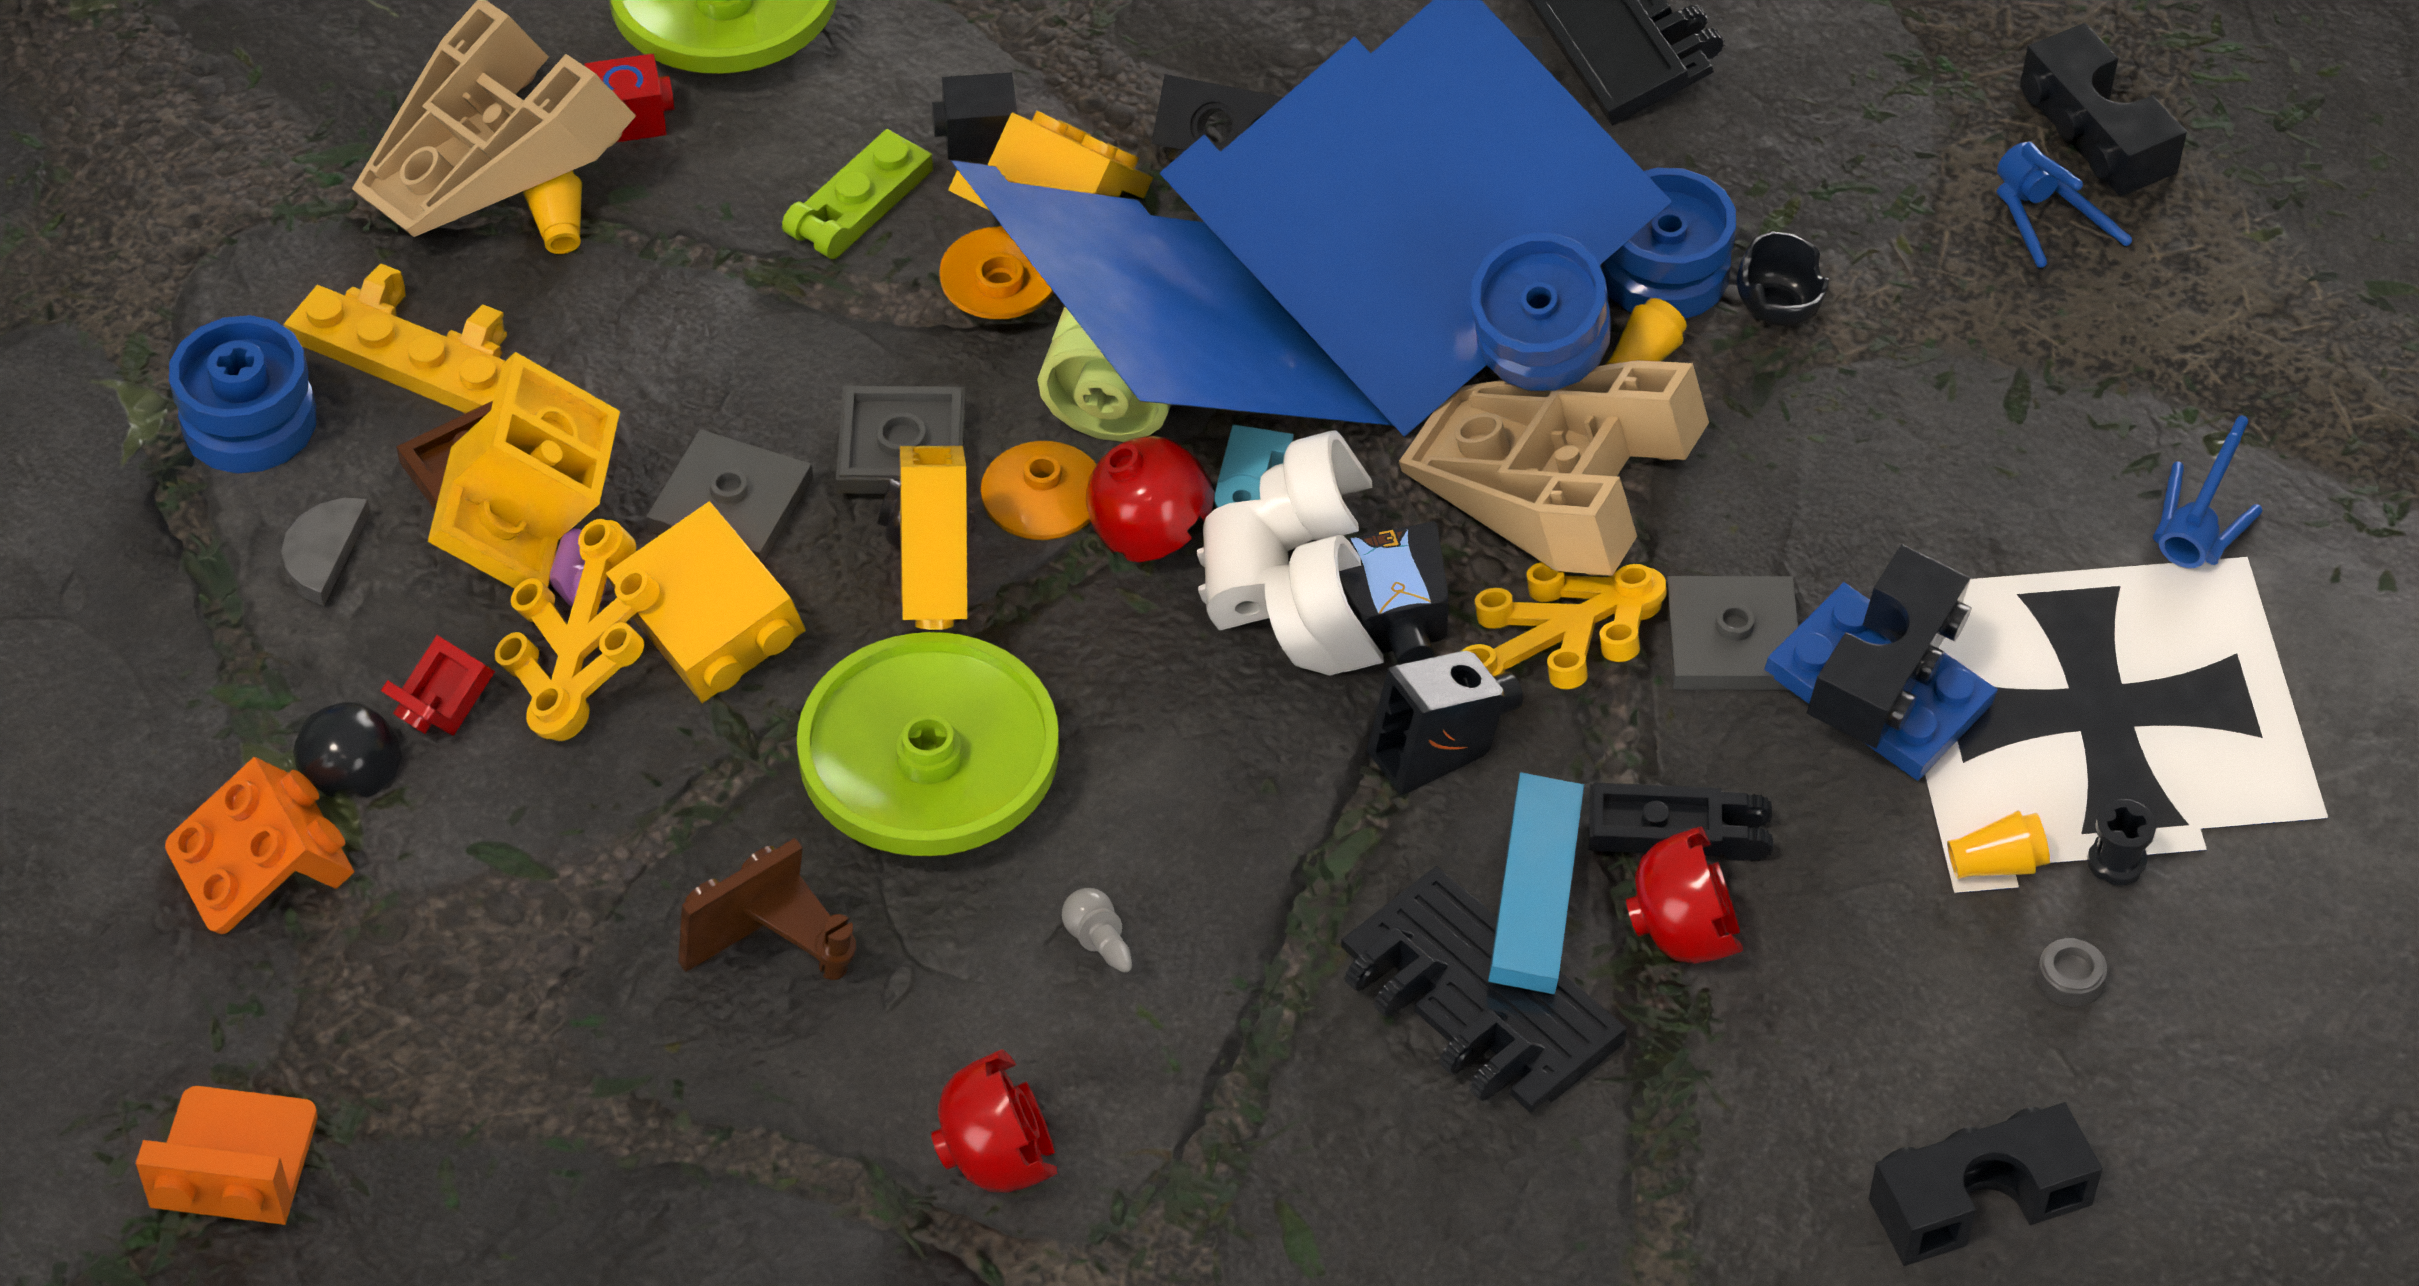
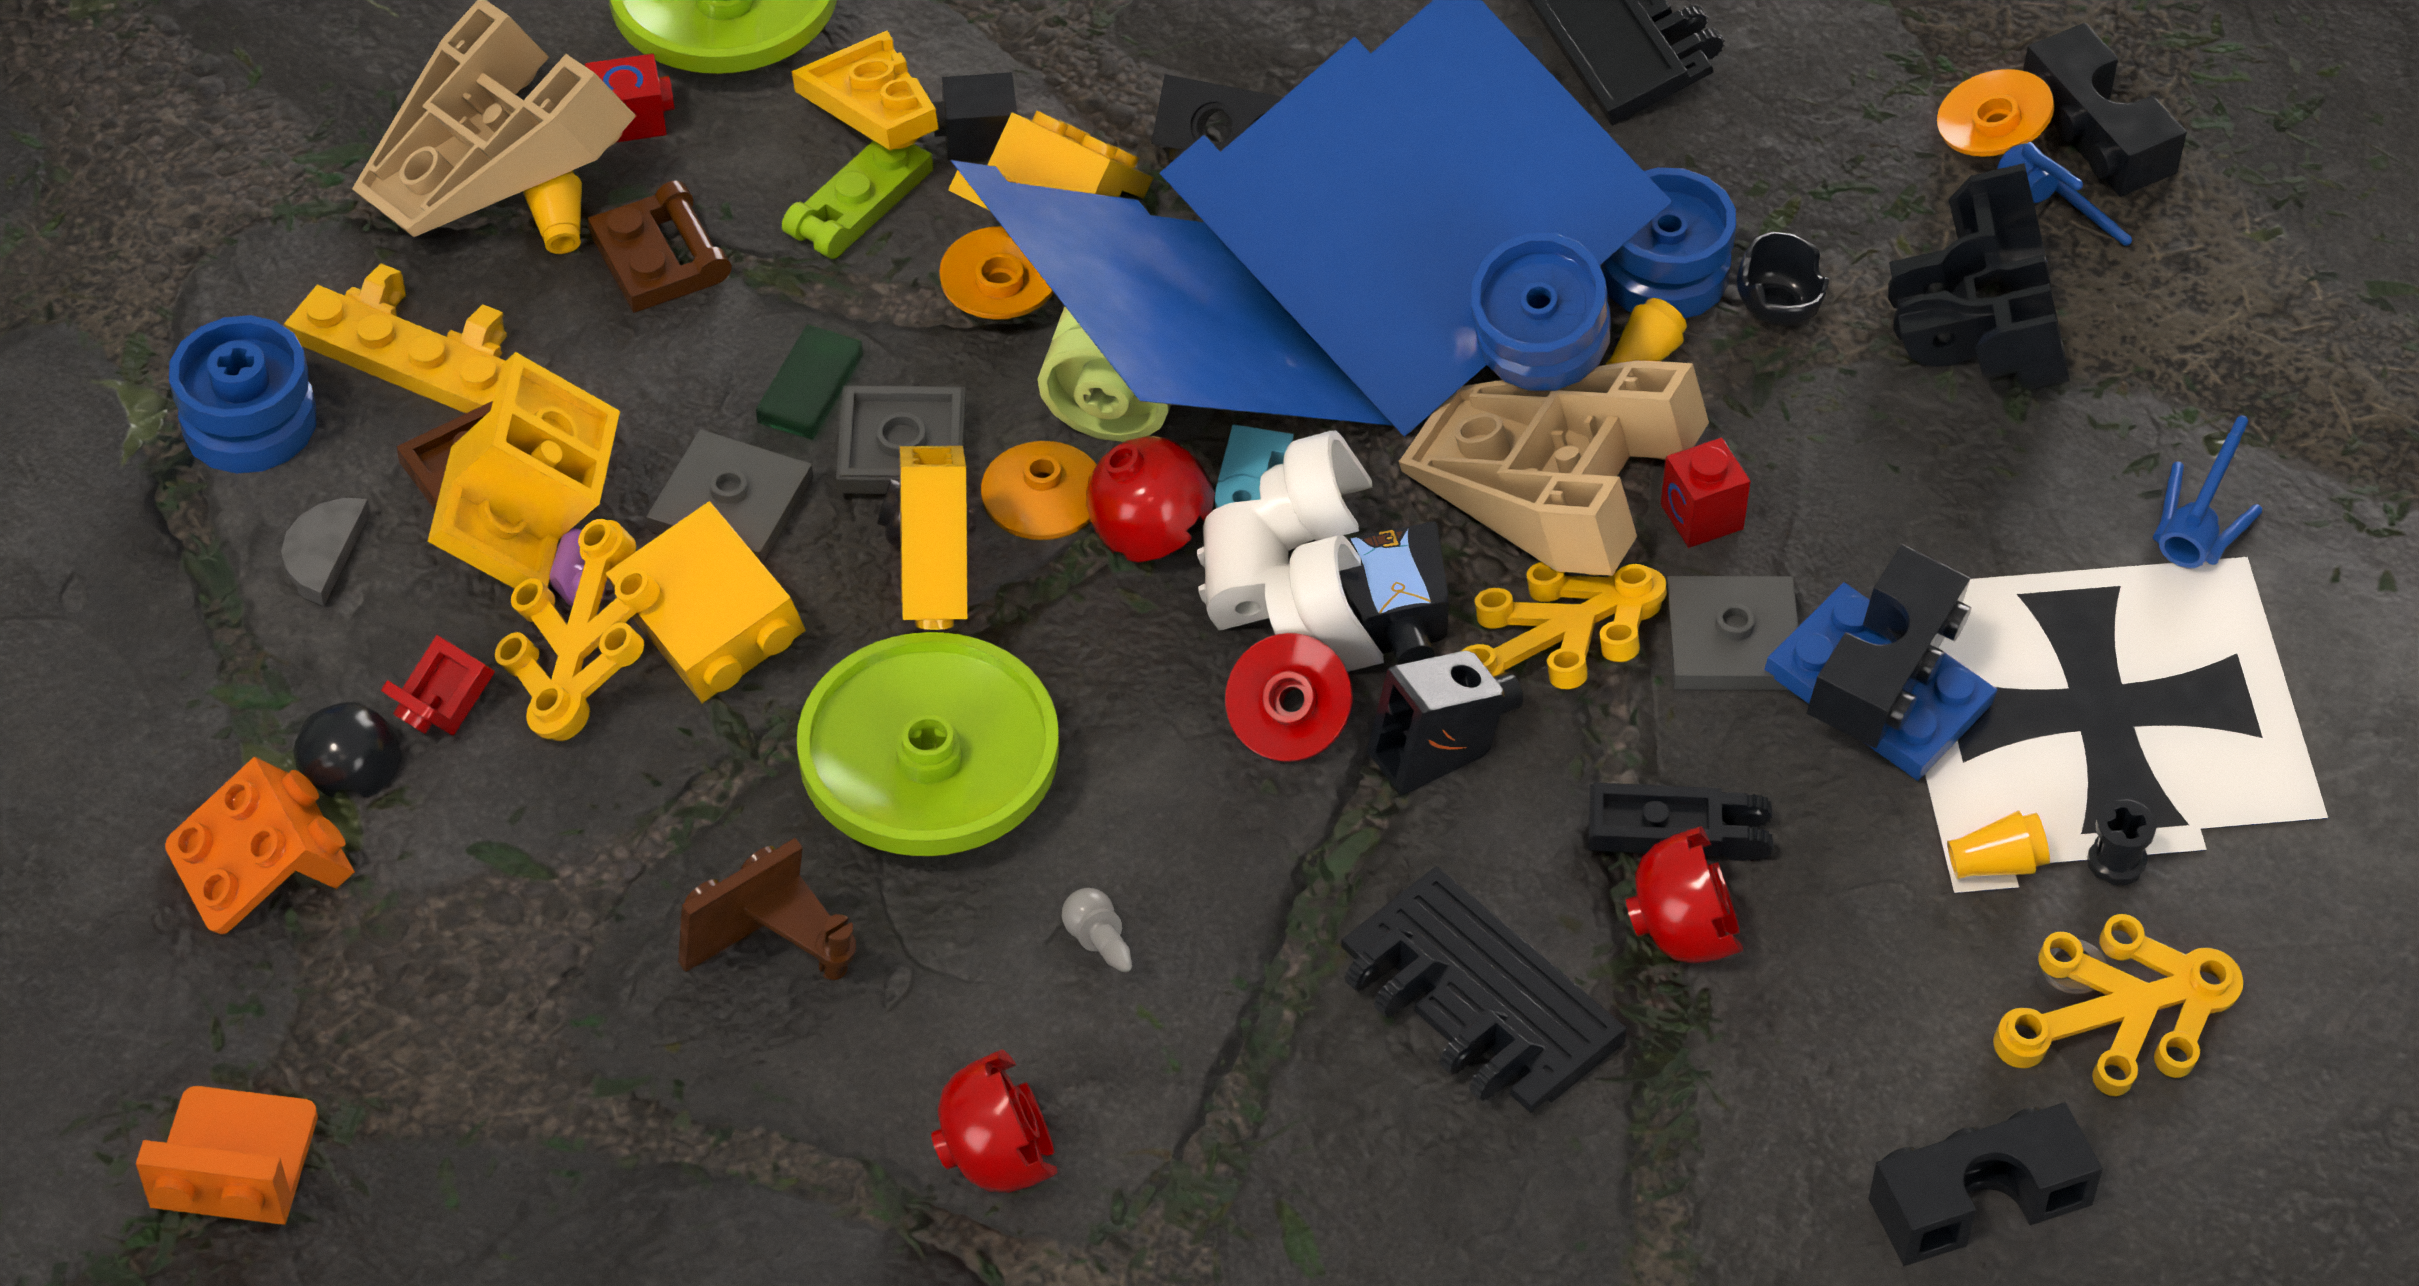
dark azure tile [1488,772,1584,994] -> none
none -> reddish brown plate [588,180,732,313]
none -> clear green tile [756,324,863,440]
none -> yellow wing [791,31,939,150]
none -> red dish [1225,633,1353,762]
none -> red brick [1660,437,1751,548]
none -> black piece [1887,163,2070,389]
none -> light orange dish [1937,69,2054,157]
none -> yellow plant [1993,914,2243,1096]

